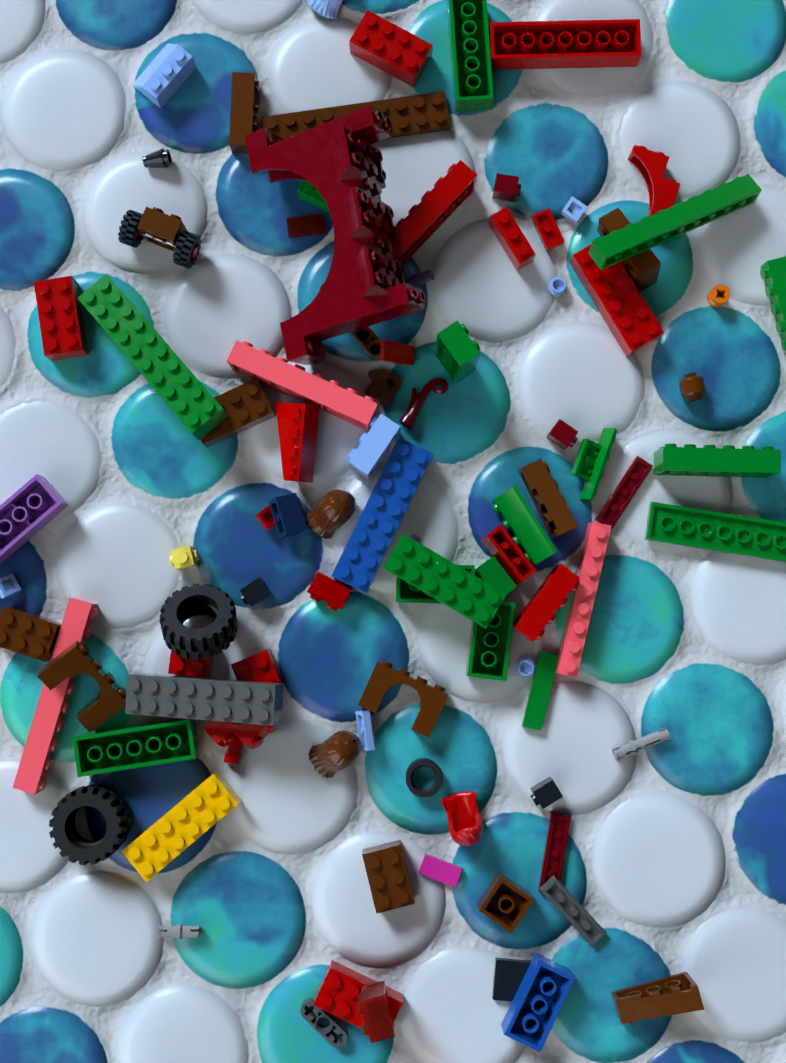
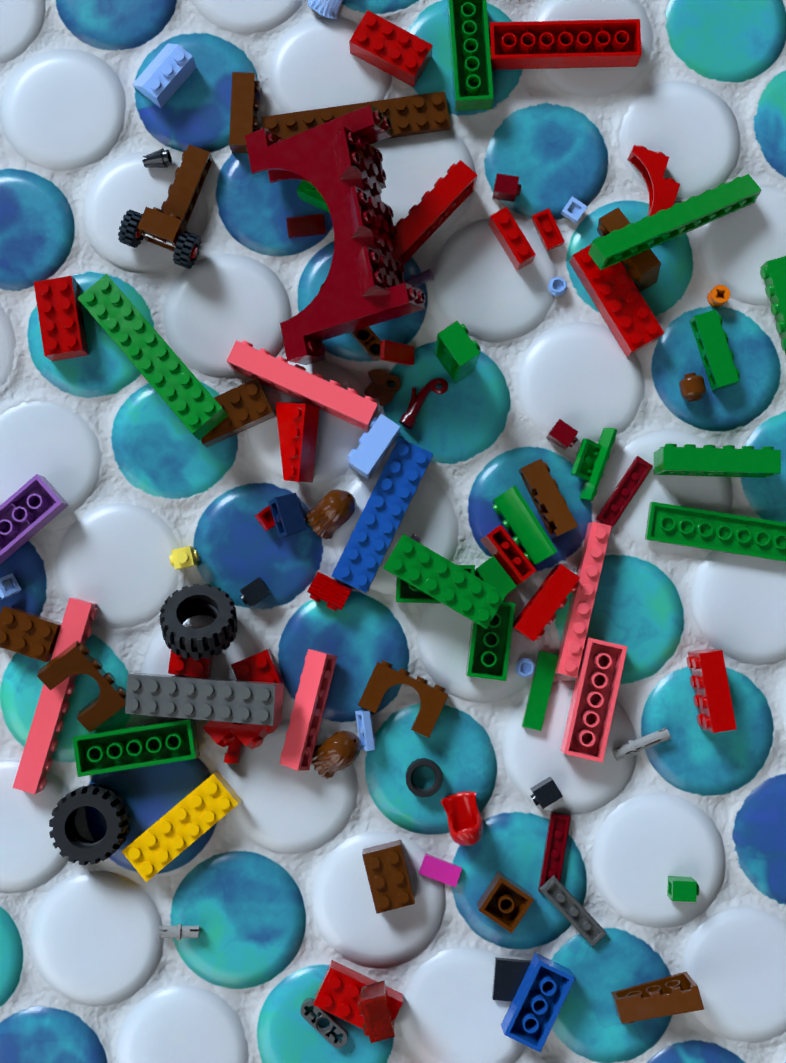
none -> reddish brown brick [161,144,213,227]
none -> coral brick [279,649,337,771]
none -> coral brick [560,637,628,763]
none -> green brick [667,876,699,902]
none -> red brick [686,649,737,733]
none -> green brick [689,310,740,391]

